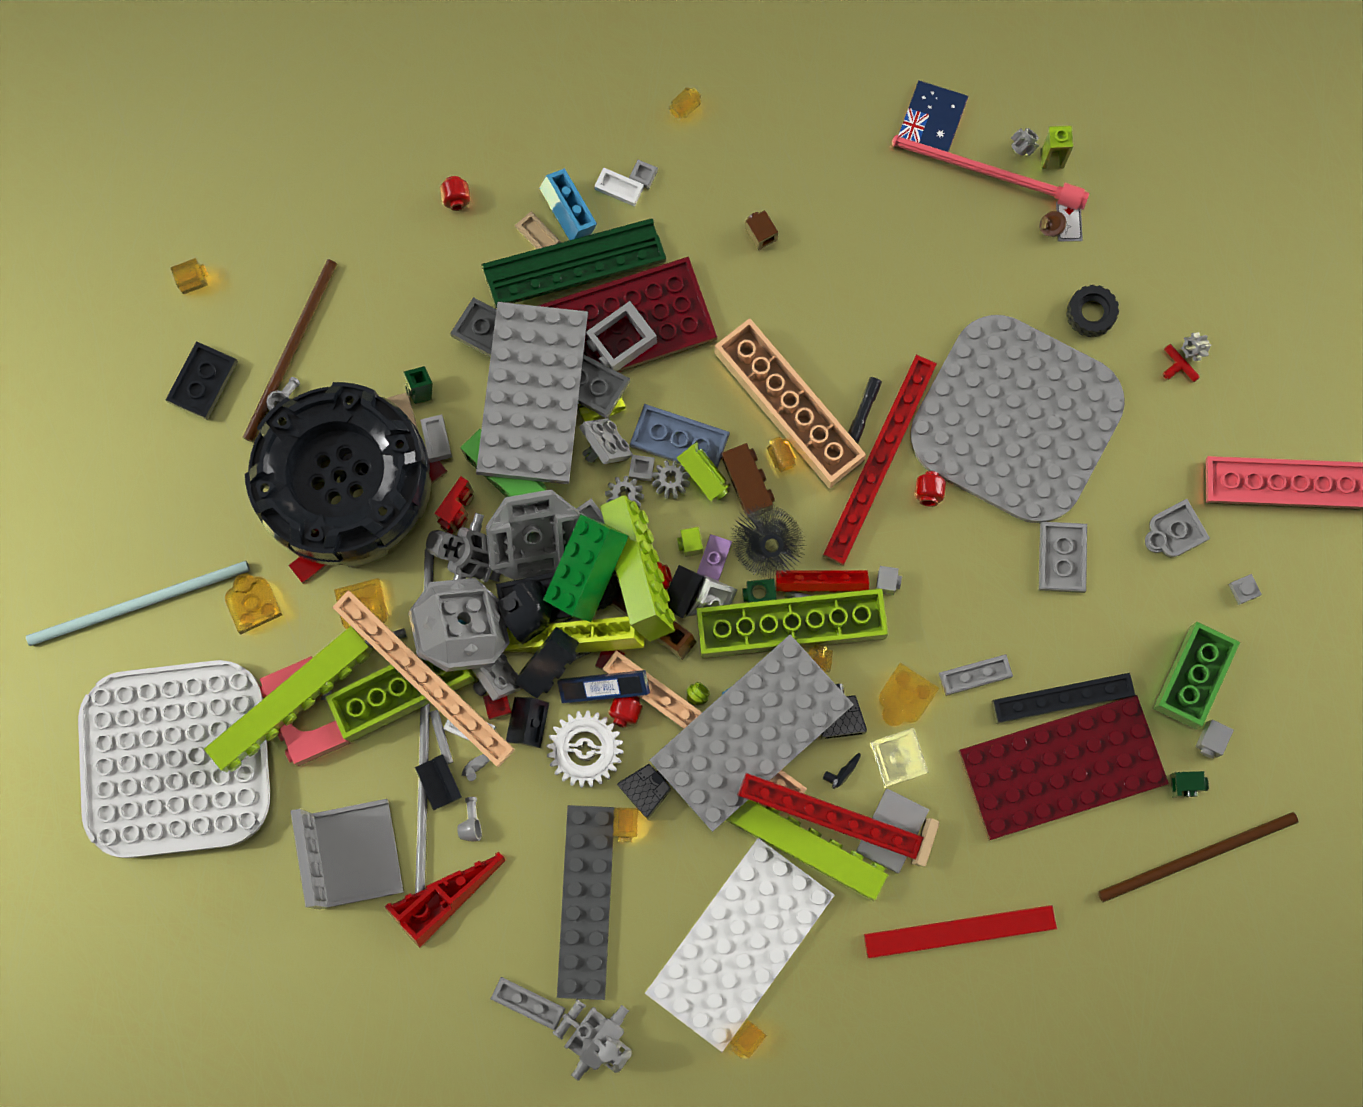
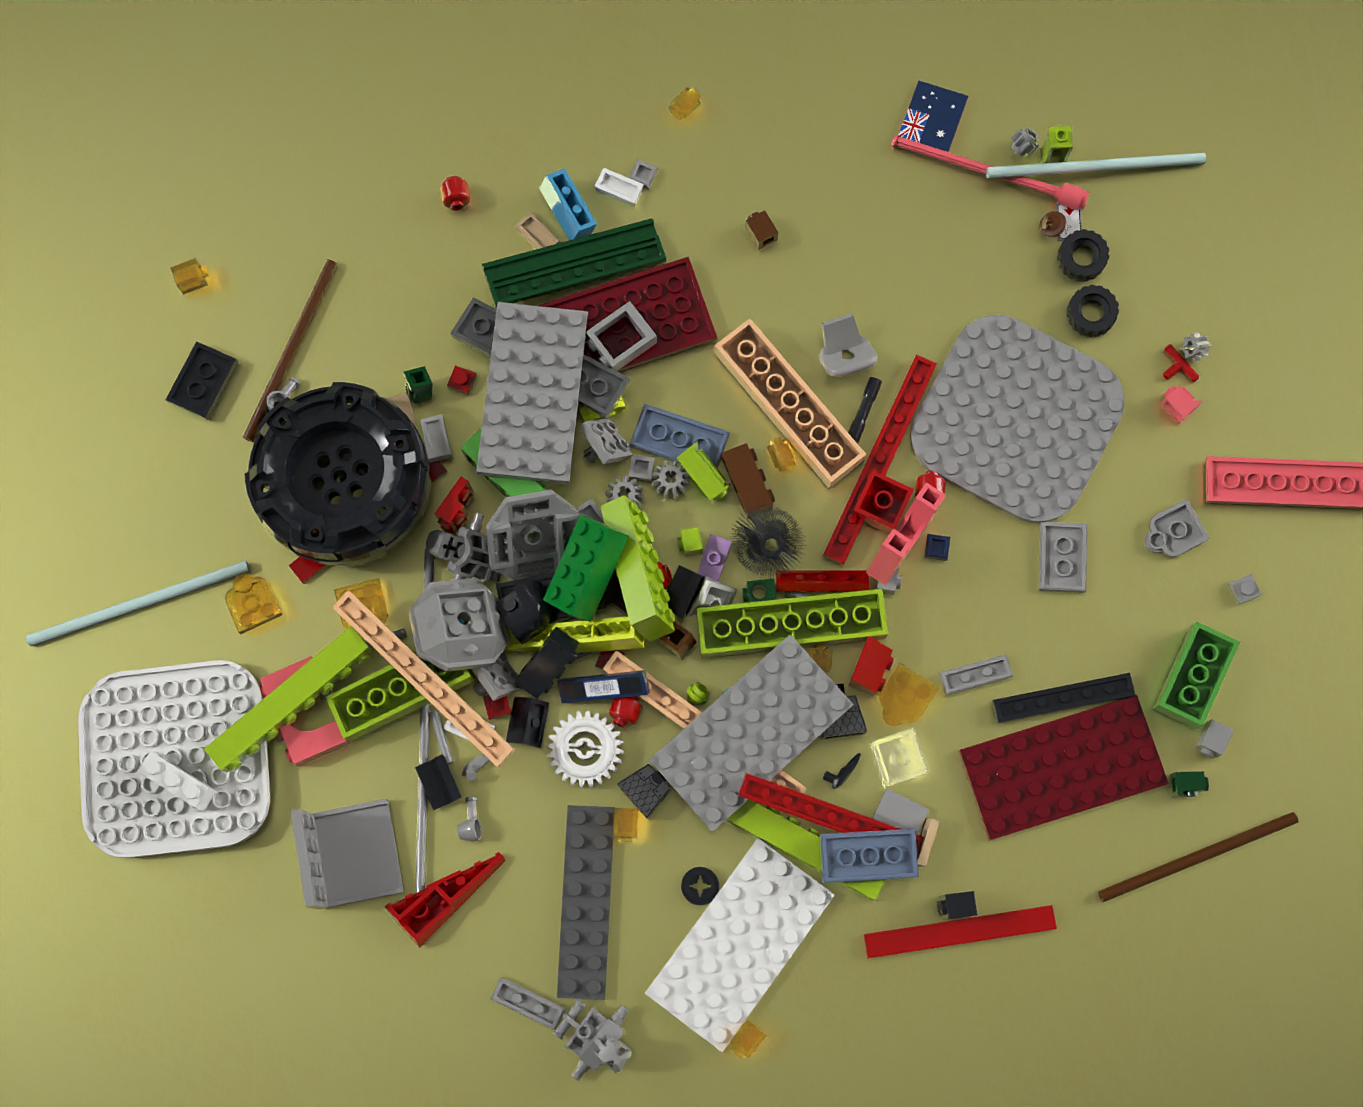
none -> white brick [137,751,216,811]
none -> red plate [447,365,477,395]
none -> black gear [681,867,719,905]
none -> sand blue tile [819,829,919,883]
none -> light grey piece [820,313,878,377]
none -> red slope [848,636,894,696]
none -> red slope [853,470,914,534]
none -> coral arch [866,483,946,586]
none -> dark blue tile [924,534,950,561]
none -> black brick [937,891,978,920]
none -> light aqua piece [986,153,1206,178]
none -> black tyre [1057,229,1110,282]
none -> coral window [1161,385,1203,423]

